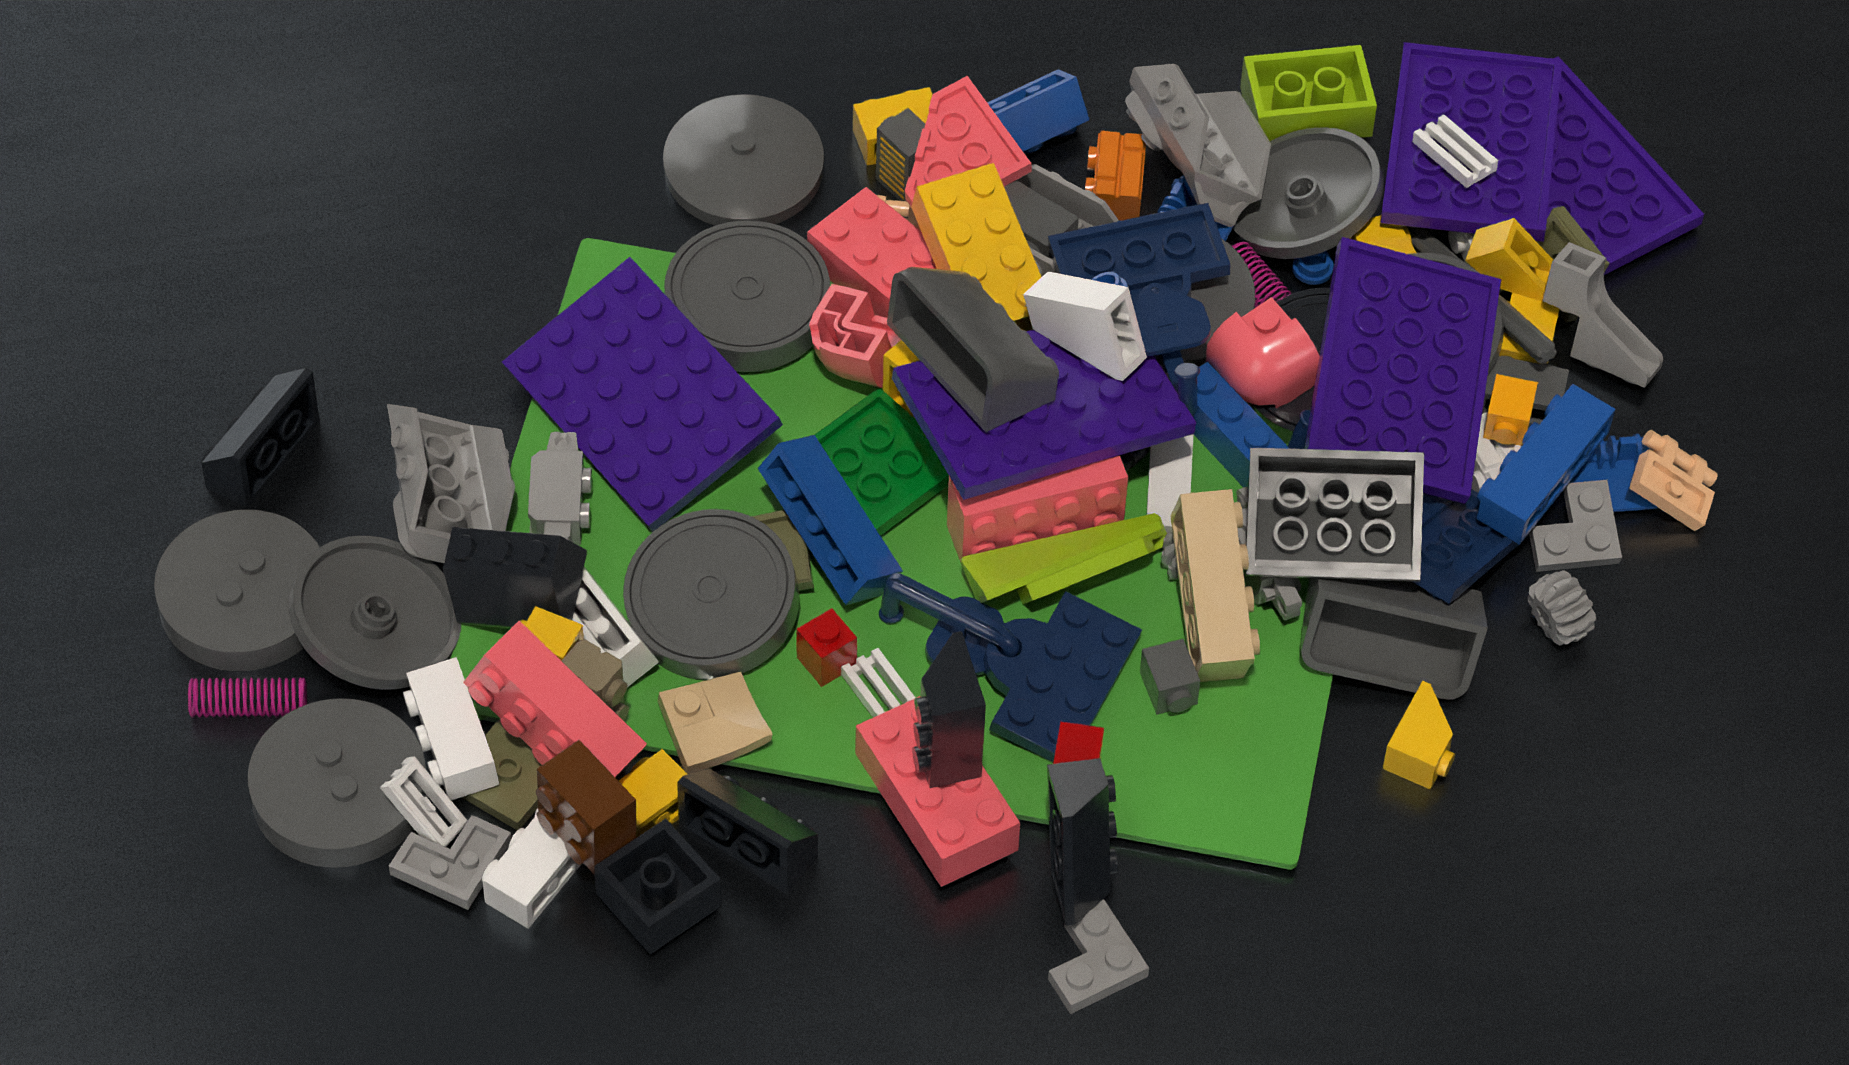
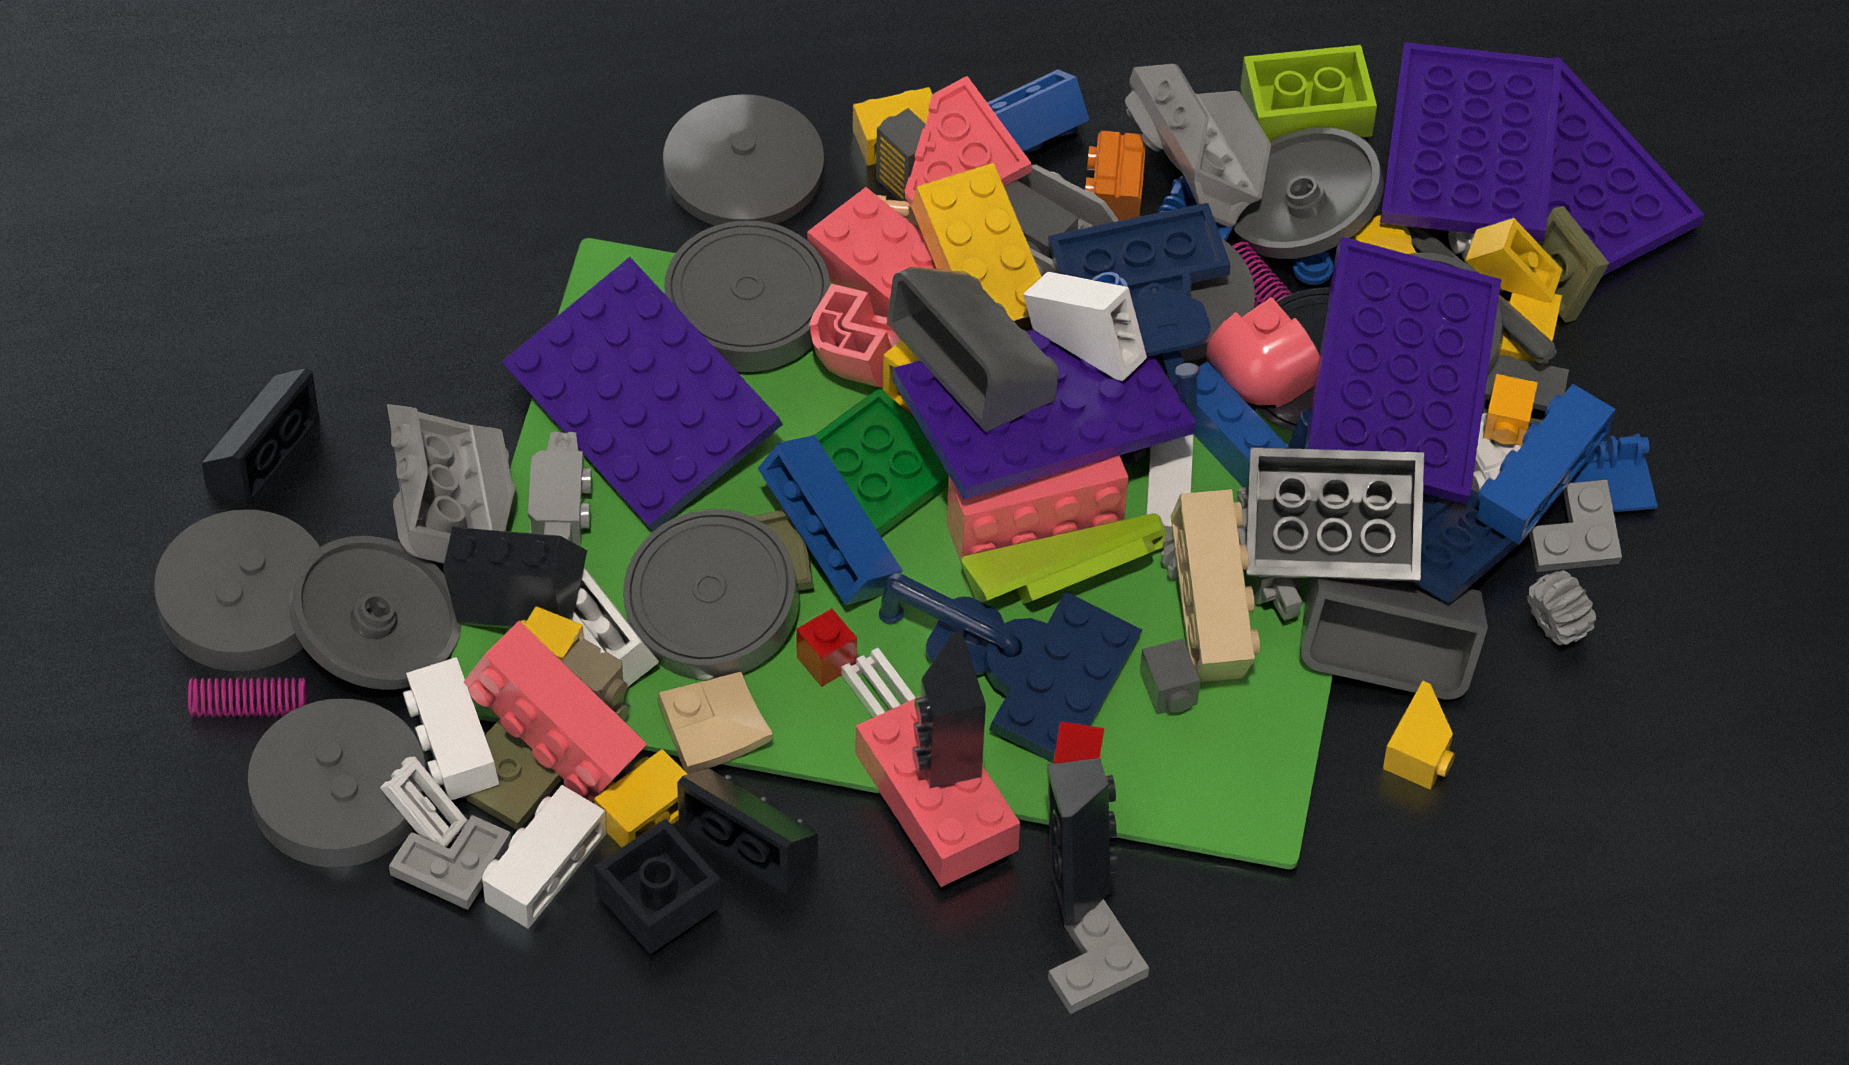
reddish brown brick [536,740,636,875] -> none
white tile [1413,115,1498,188] -> none
light grey arch [1543,242,1663,388] -> none
light nougat plate [1629,430,1718,531] -> none

